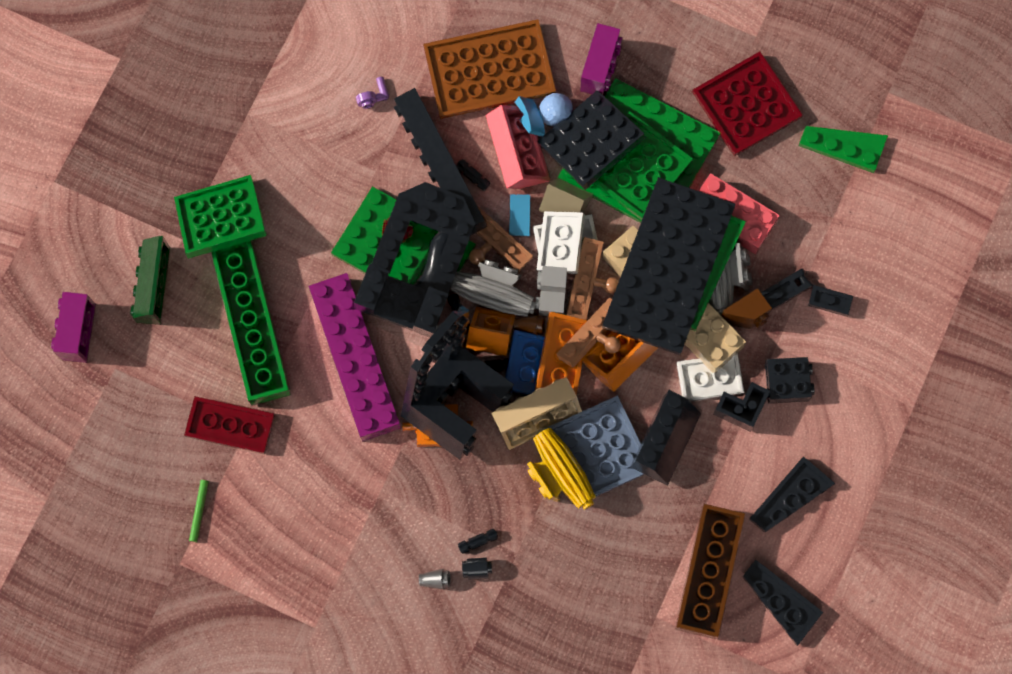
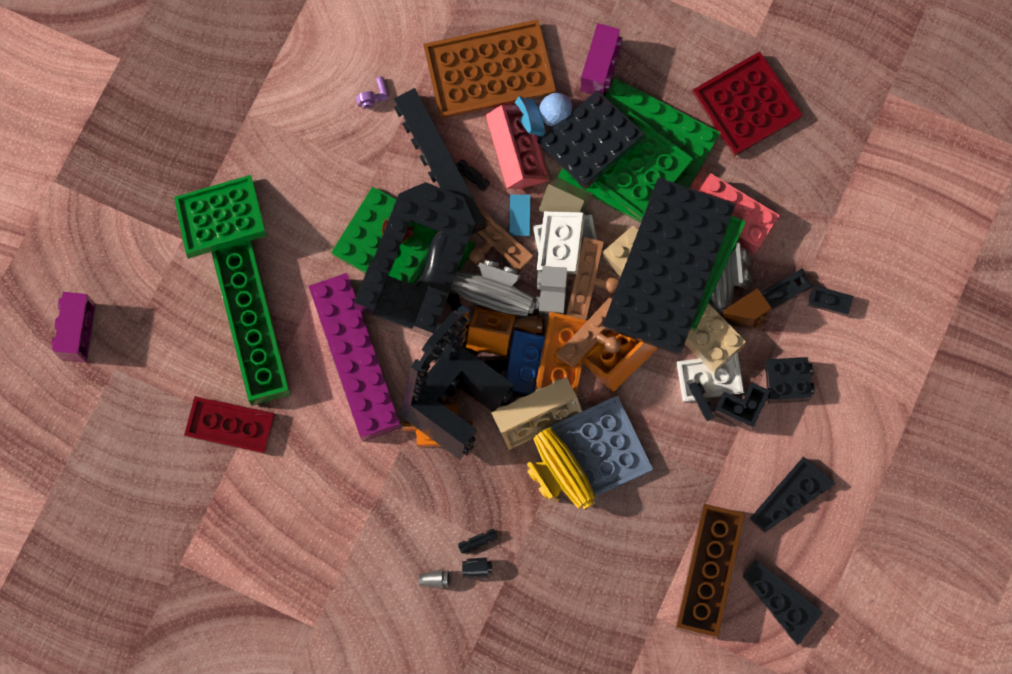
dark green slope [130,236,171,325] -> none
bright green bar [189,480,209,543] -> none
black slope [630,390,701,486] -> none
green wing [798,126,888,173] -> none
none -> black plate [686,379,715,421]

